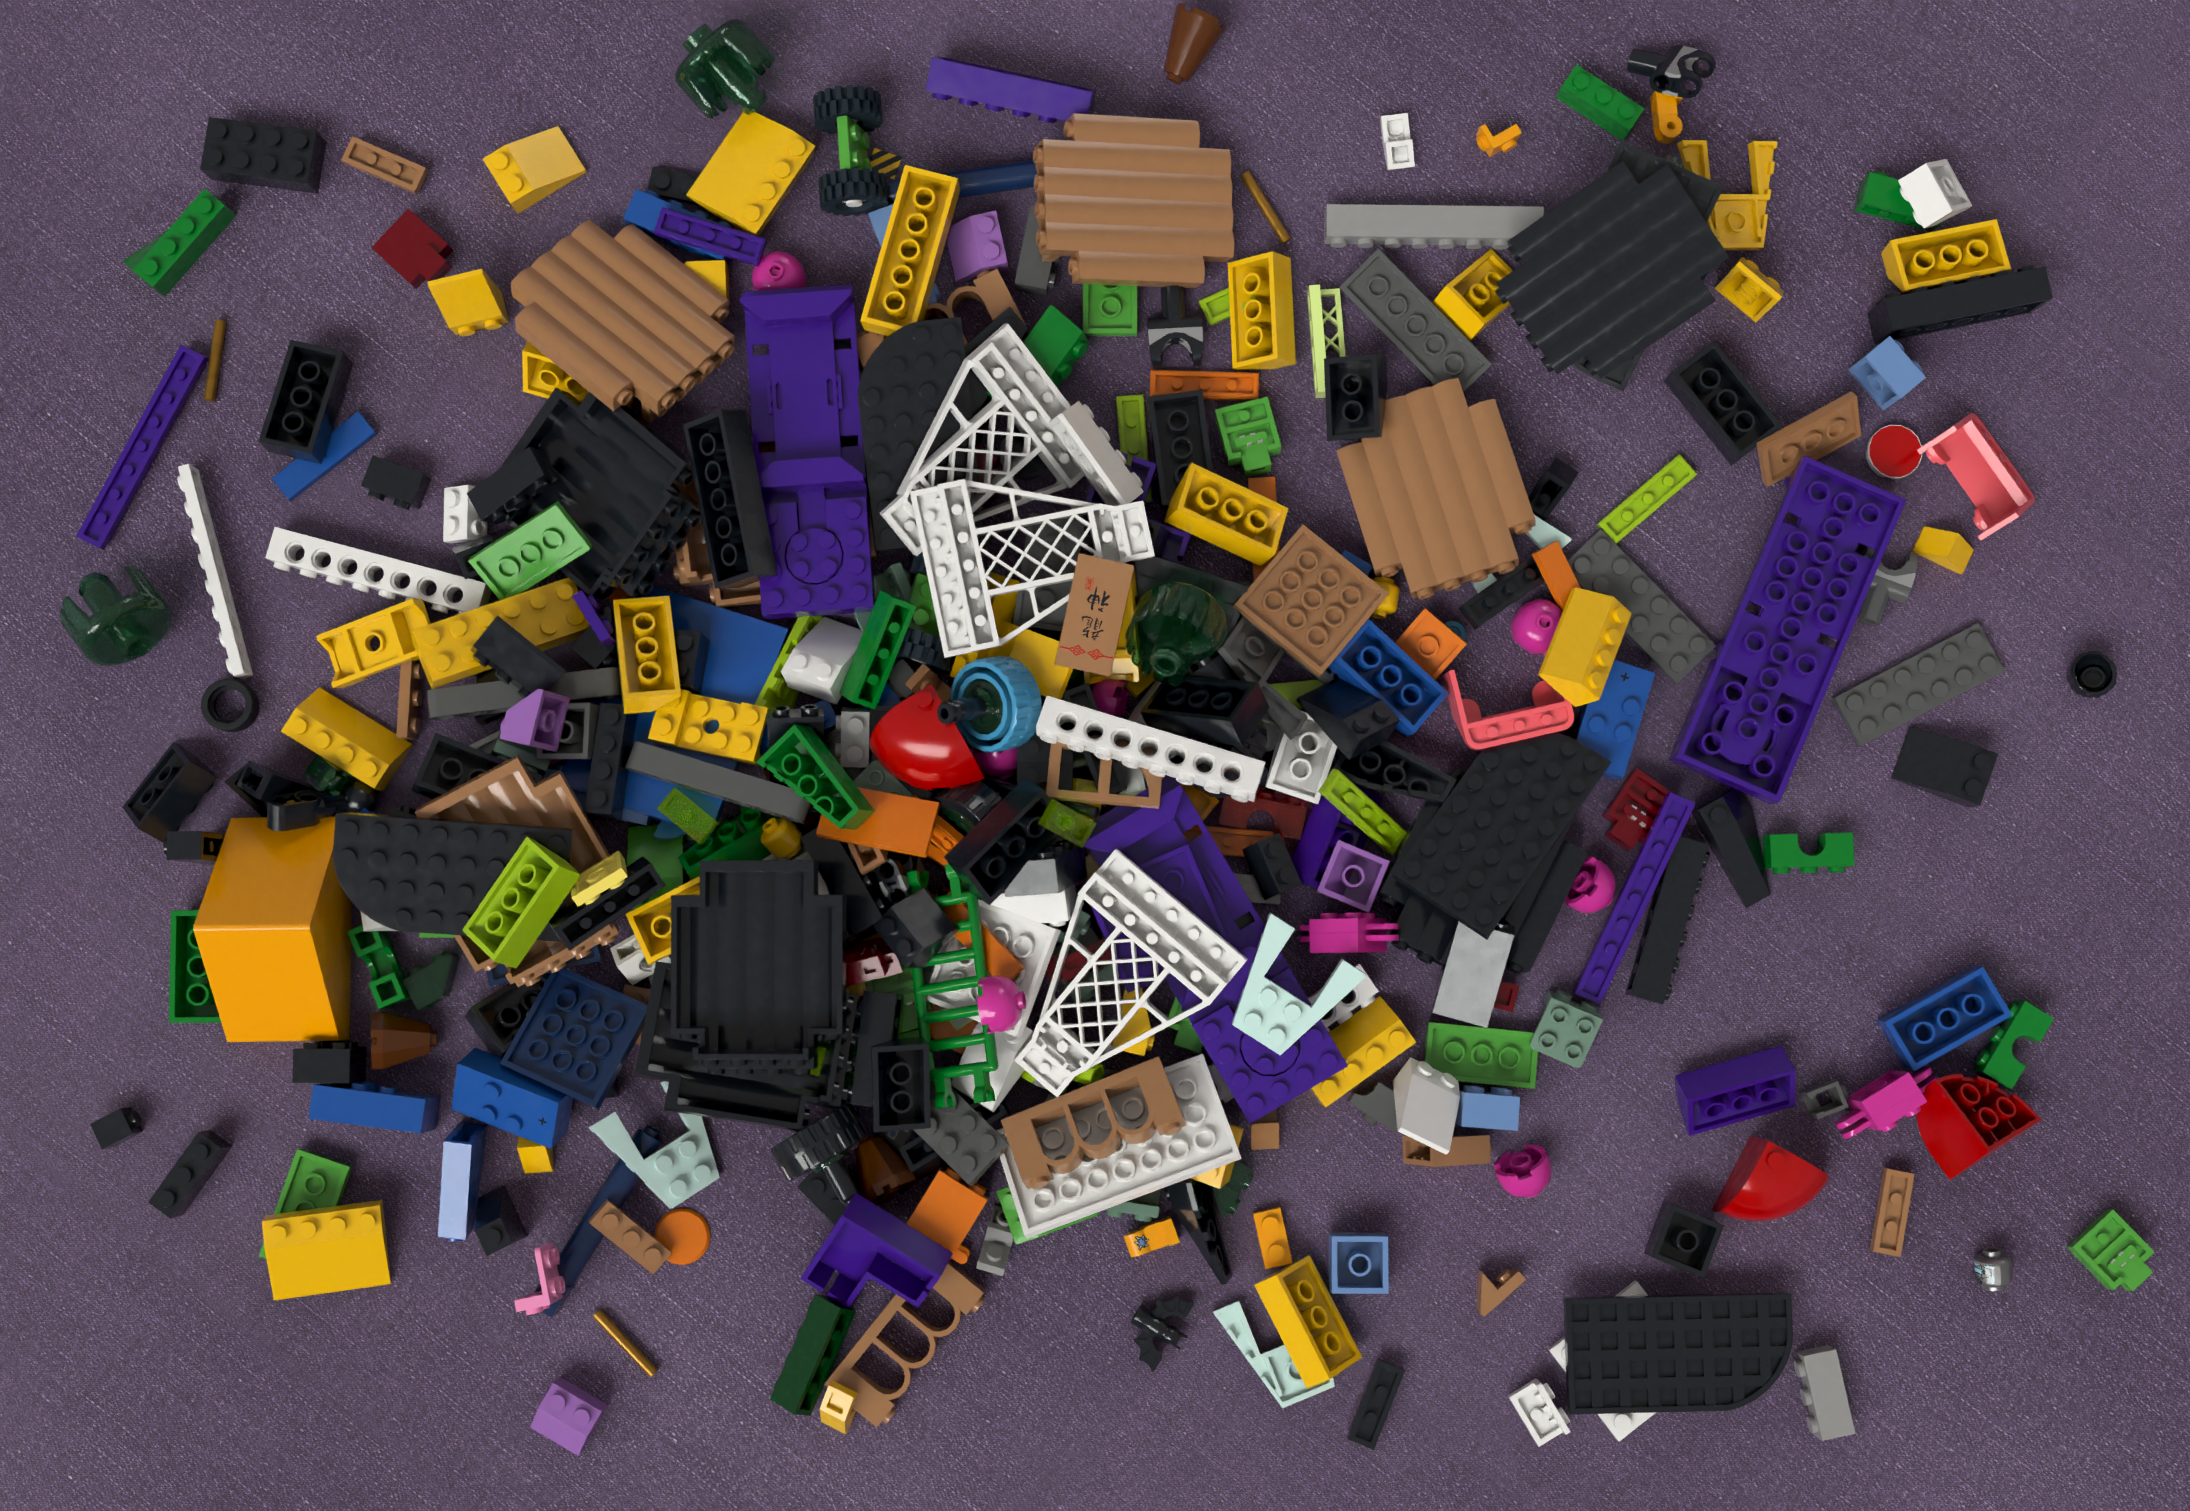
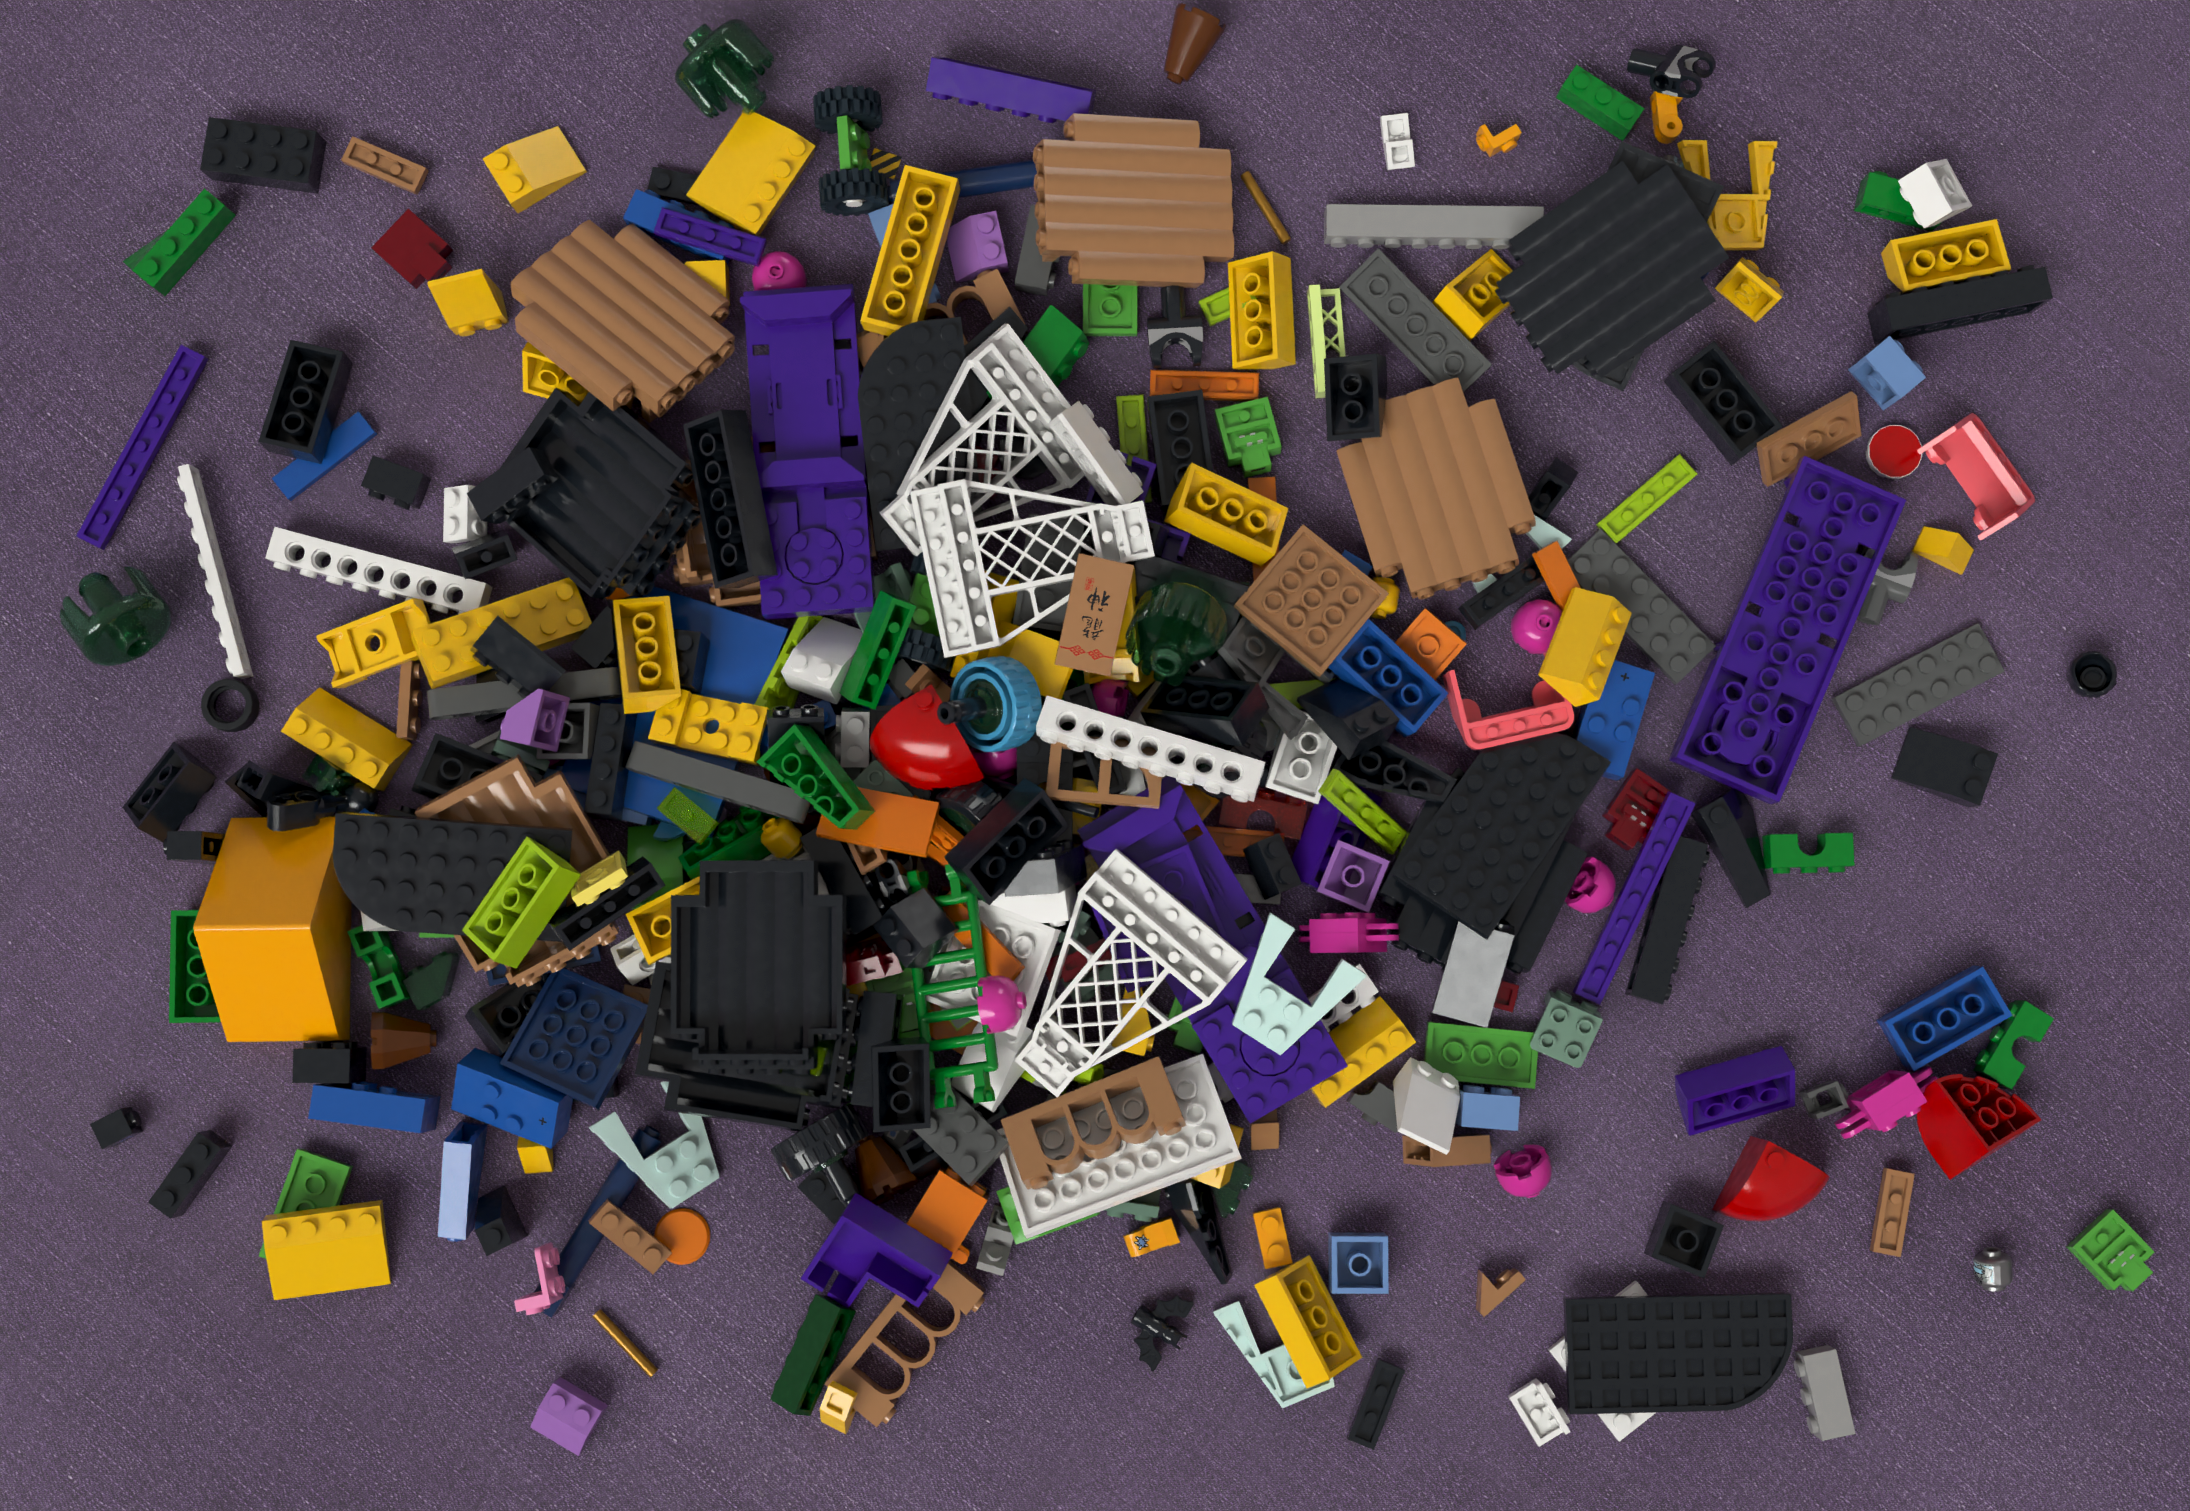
pearl gold bar [204,320,226,402] -> none
bright green plate [468,501,593,600] -> none
dark purple plate [572,590,616,647] -> none
clear neon green plate [1038,798,1097,848] -> none

